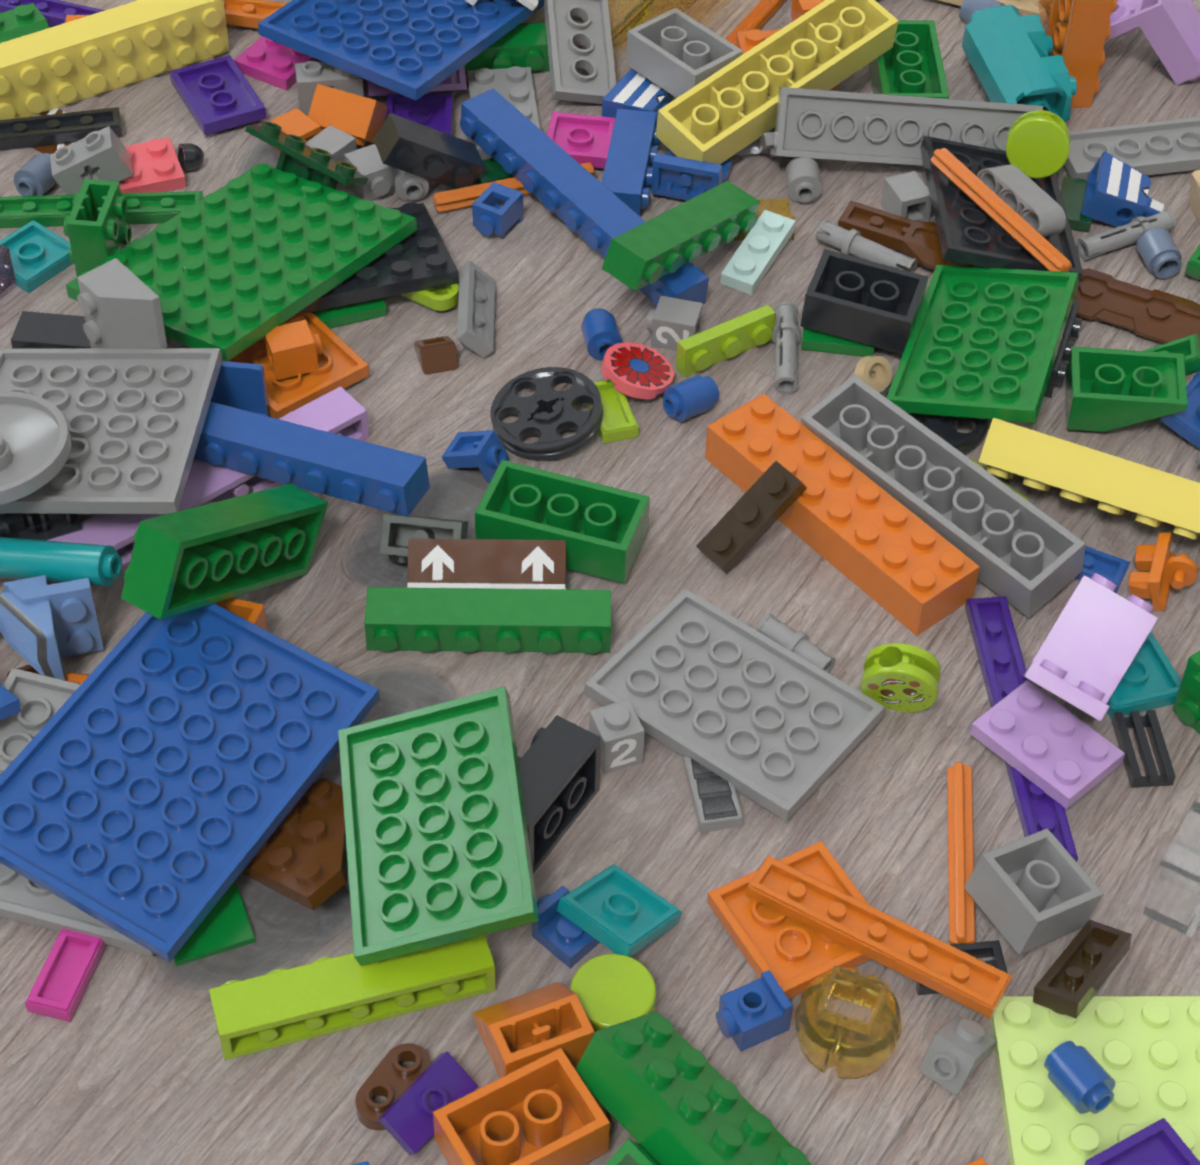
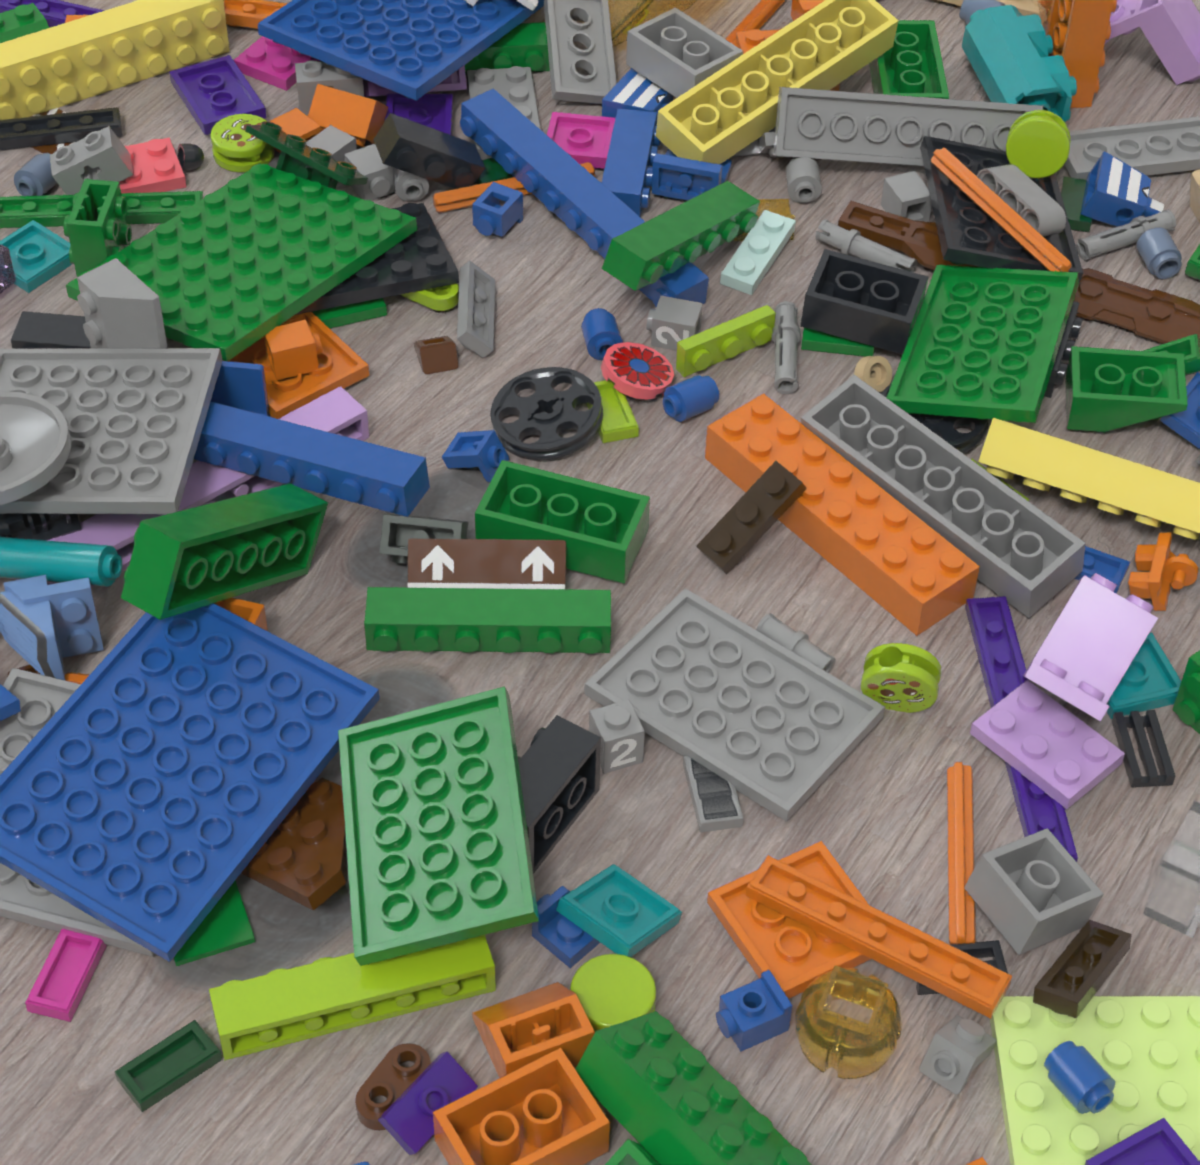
none -> dark green tile [114,1020,222,1112]
none -> lime head [210,114,275,172]

